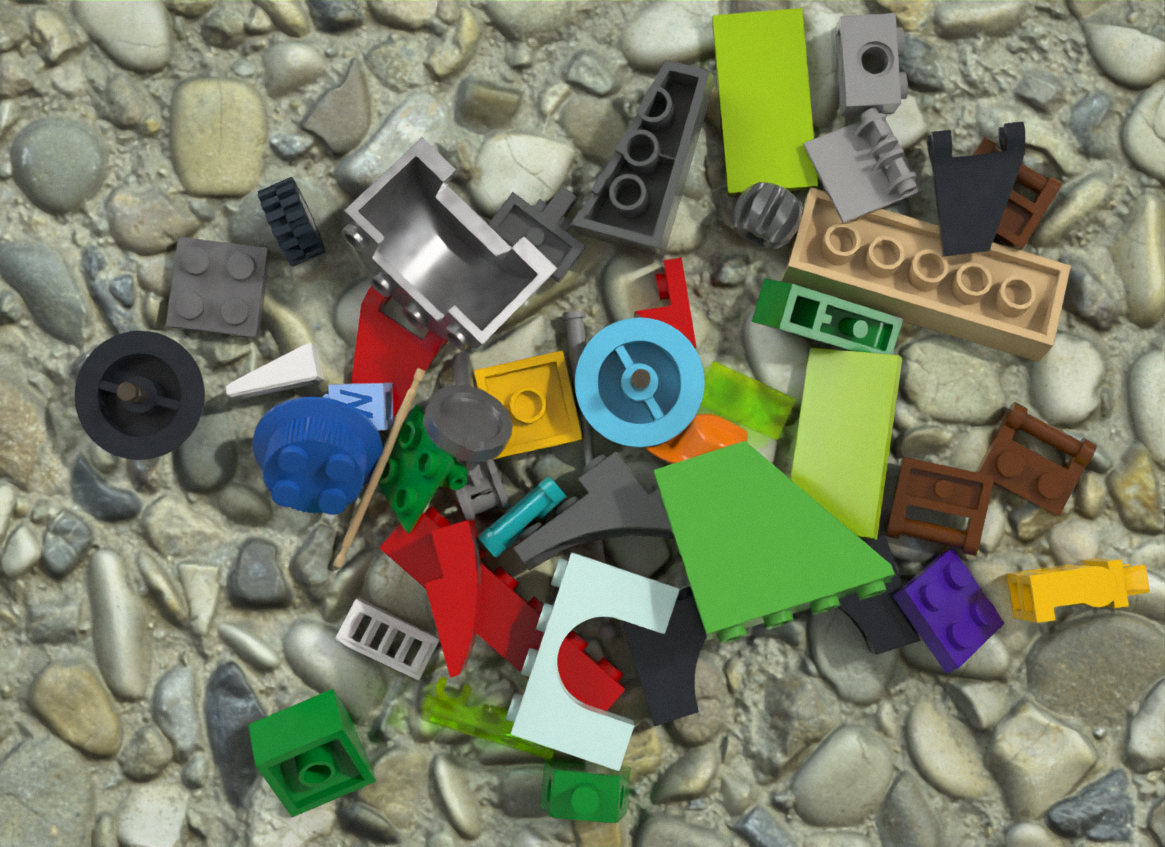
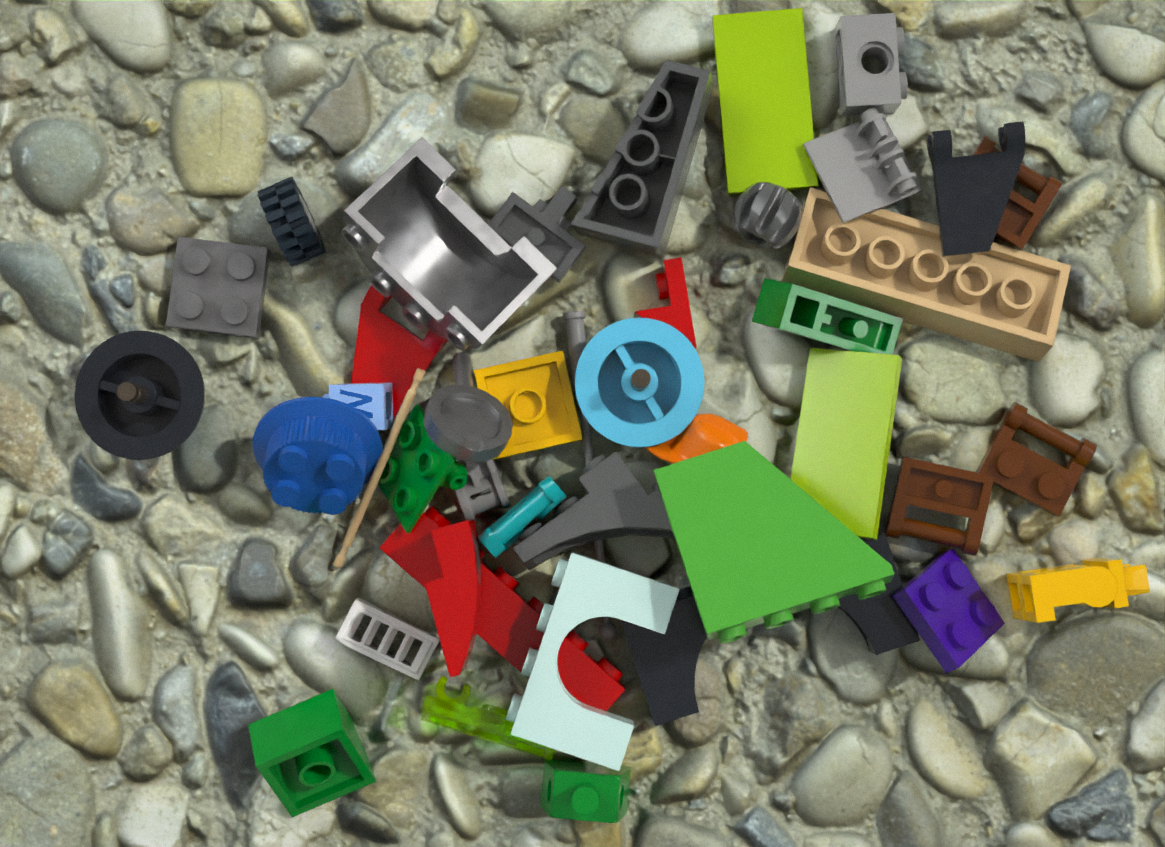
white slope [225,343,324,400] -> none
clear neon green plate [700,361,796,441] -> none

